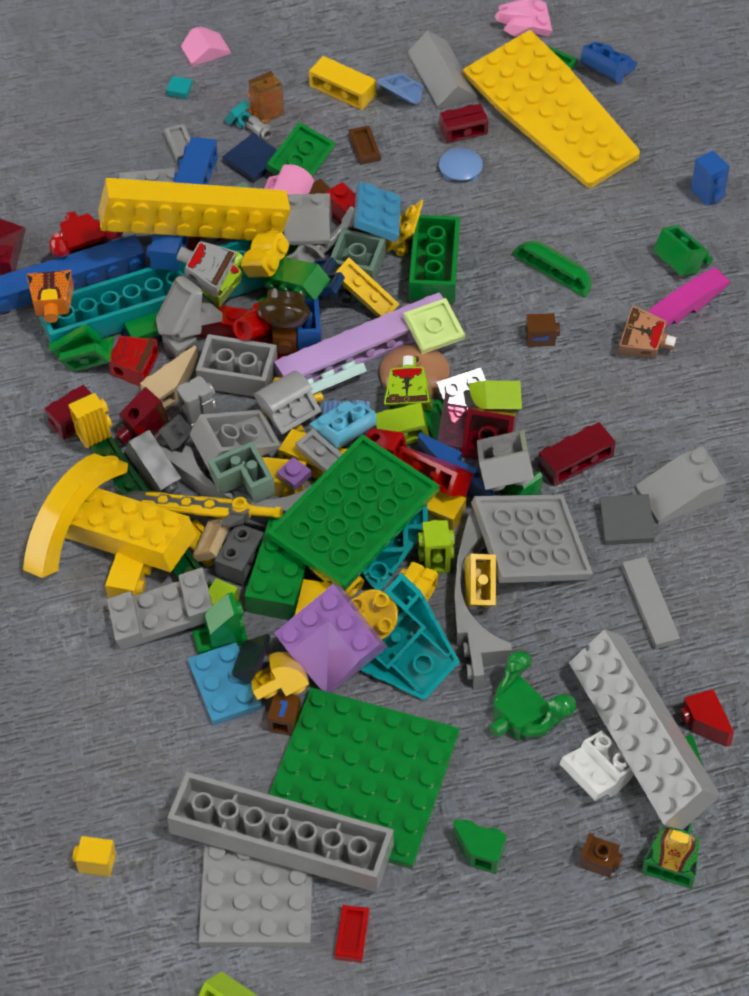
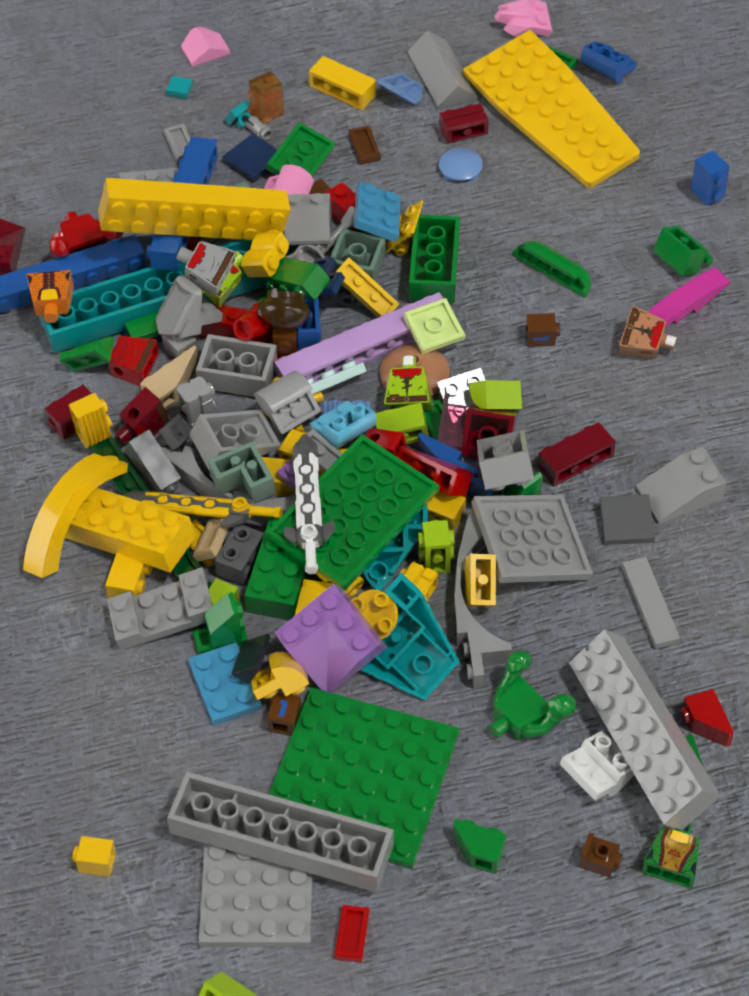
green tile [49,324,101,357] -> none
none -> sword [284,434,335,574]

